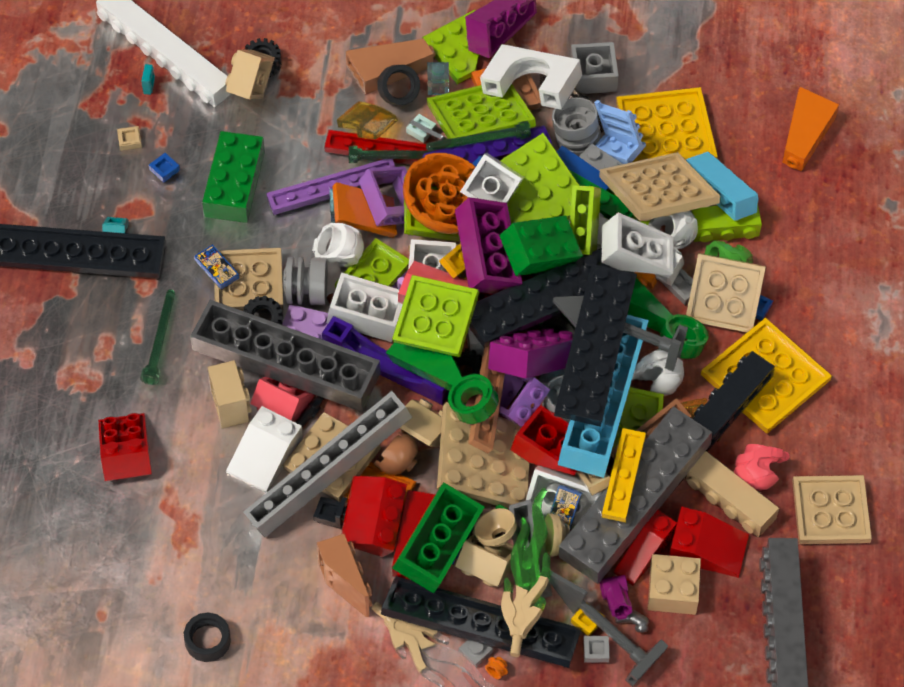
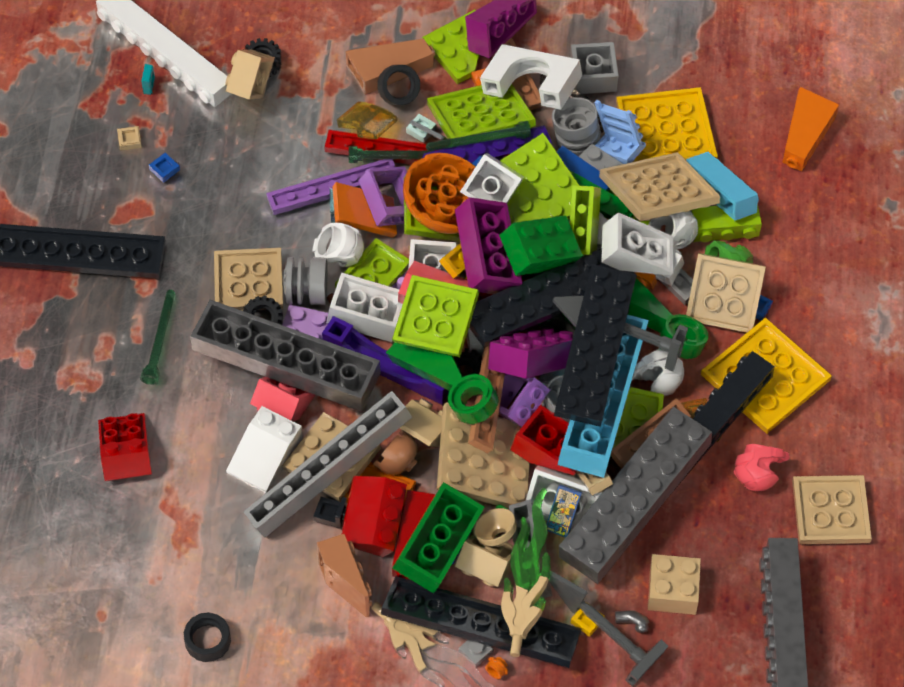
teal tile [102,217,129,233] -> none
tile [194,244,239,290] -> none
green brick [202,131,265,223] -> none
tan brick [207,360,252,429] -> none
black piece [295,396,325,428] -> none
clear light blue brick [427,62,449,95] -> none
tan piece [543,513,570,557] -> none
light grey plate [584,636,609,662] -> none
magenta piece [600,575,632,620] -> none
yellow plate [602,428,646,523] -> none
red slope [614,510,677,586] -> none
red slope [669,506,749,578] -> none
tan brick [686,451,779,538] -> none

